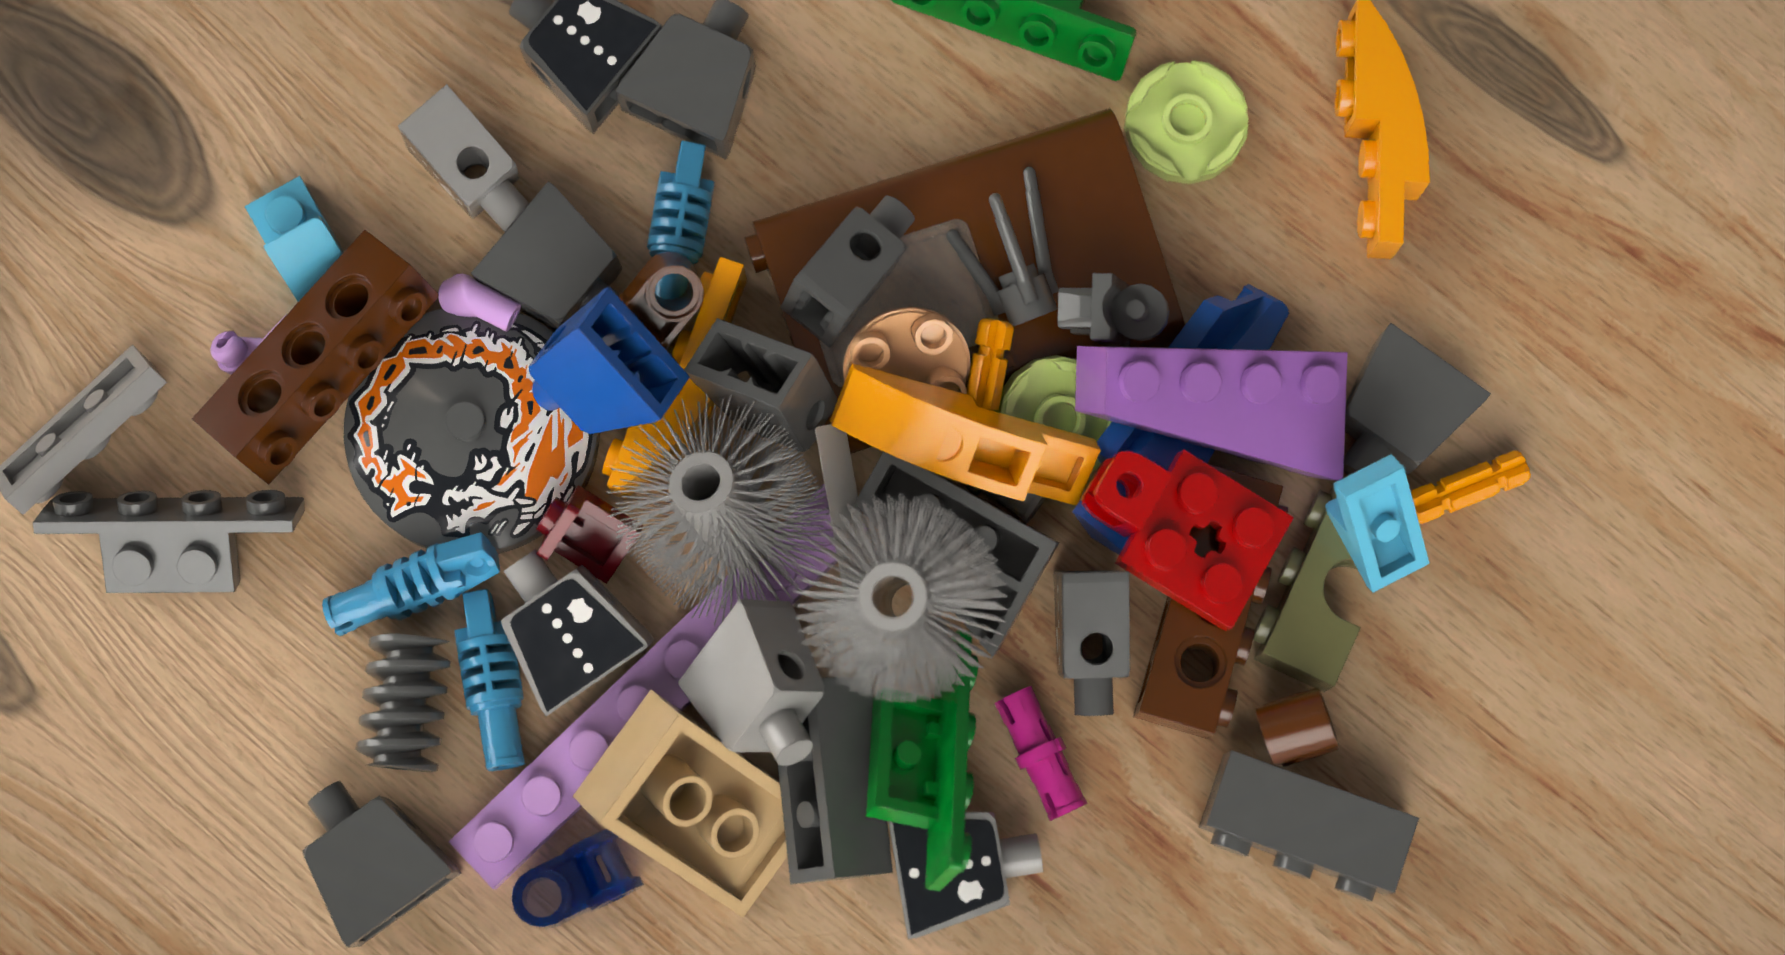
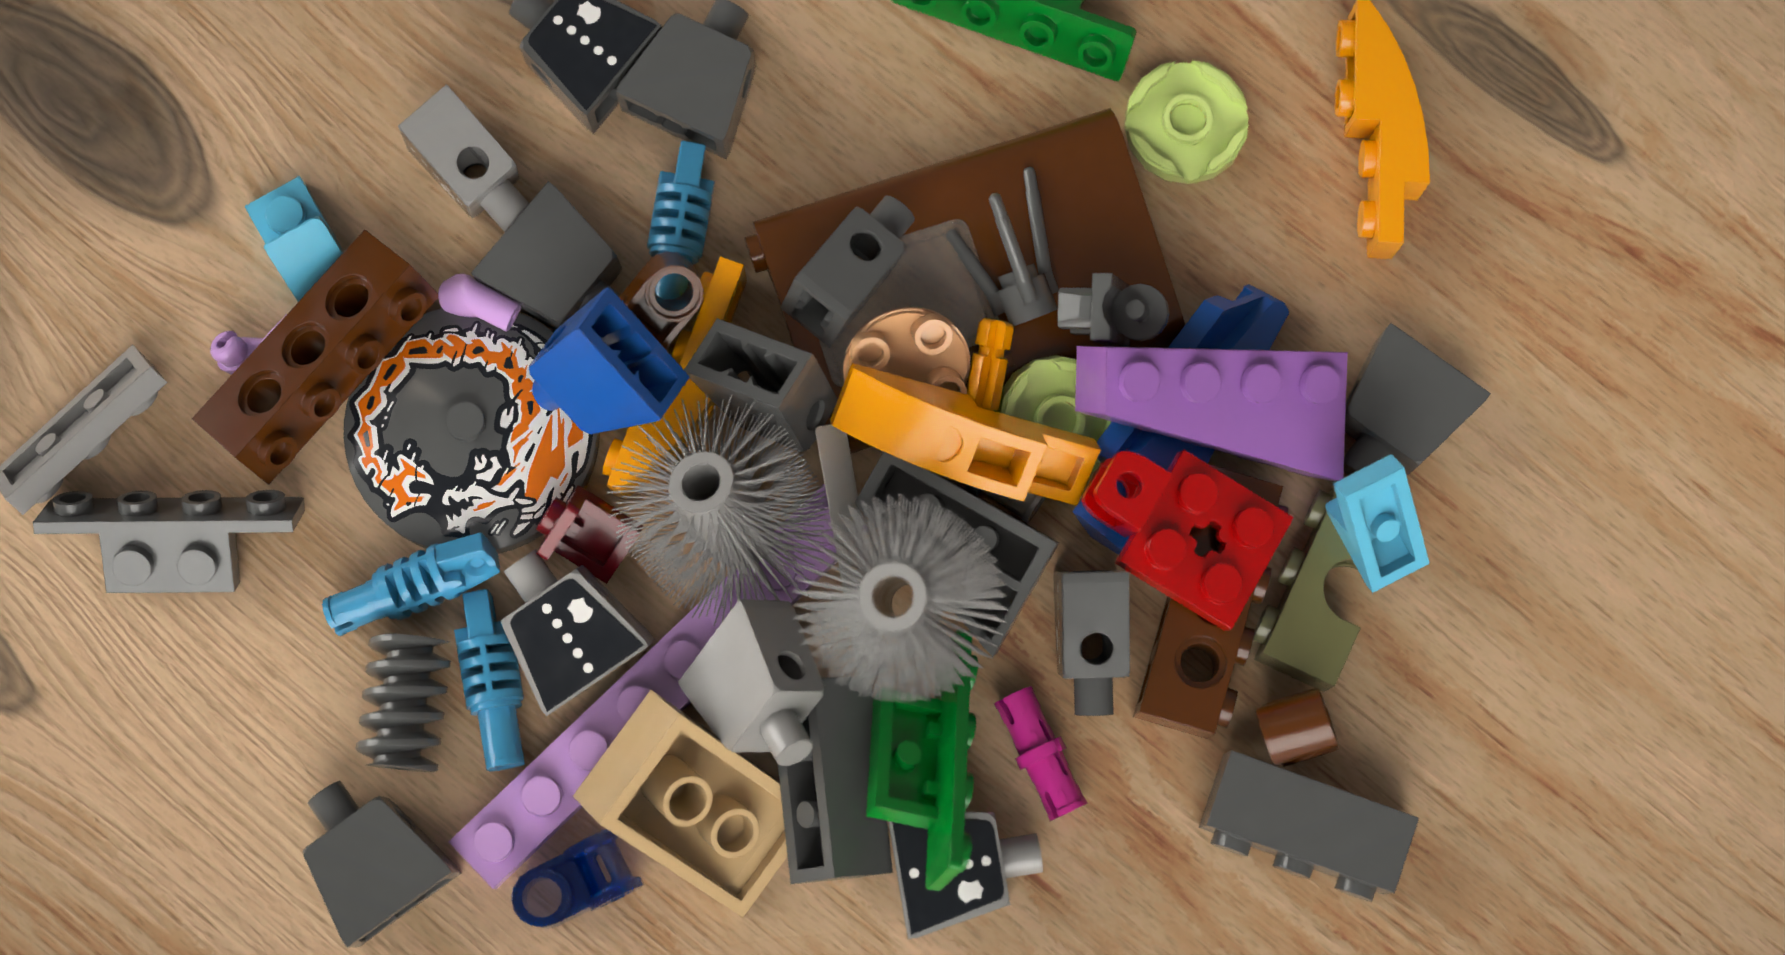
light orange axle [1411,450,1531,524] -> none

